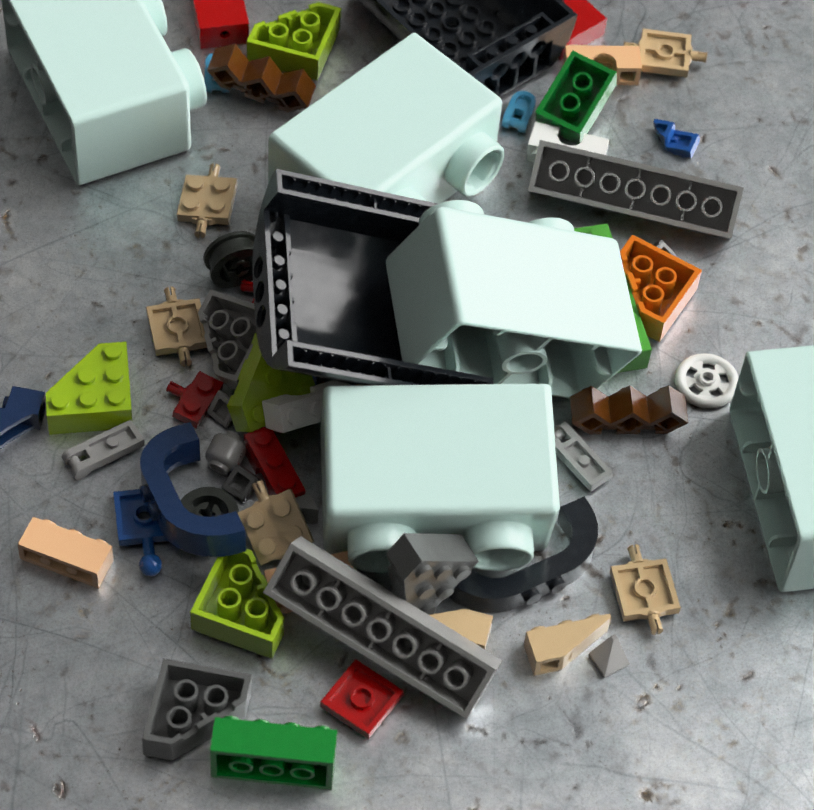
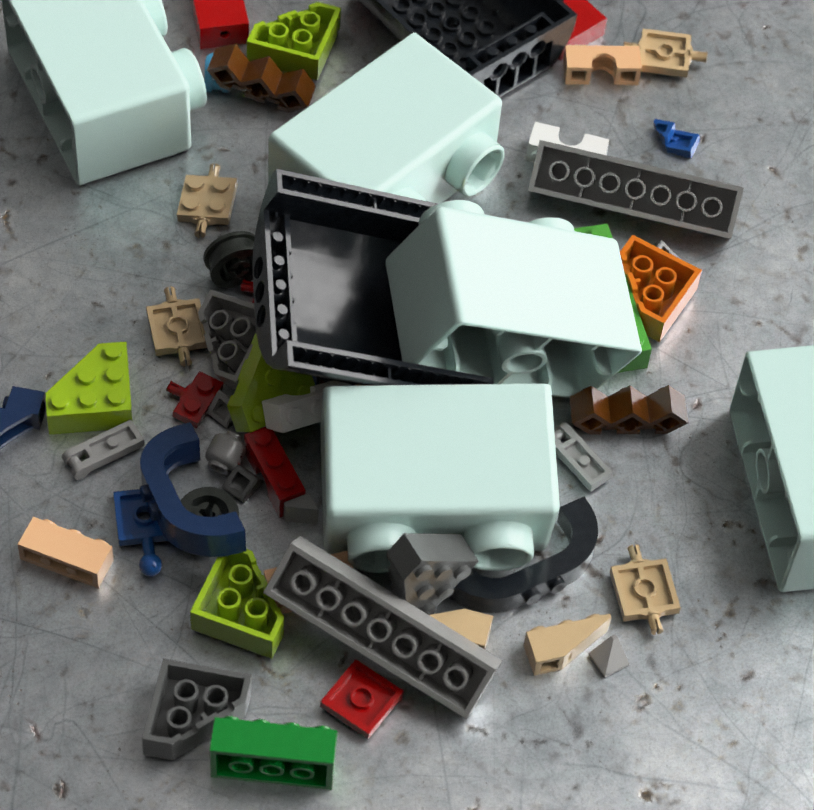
tan plate [238,480,315,565] -> none
dark azure plate [501,91,536,134] -> none
green brick [535,50,617,145] -> none
white plate [674,353,738,409] -> none

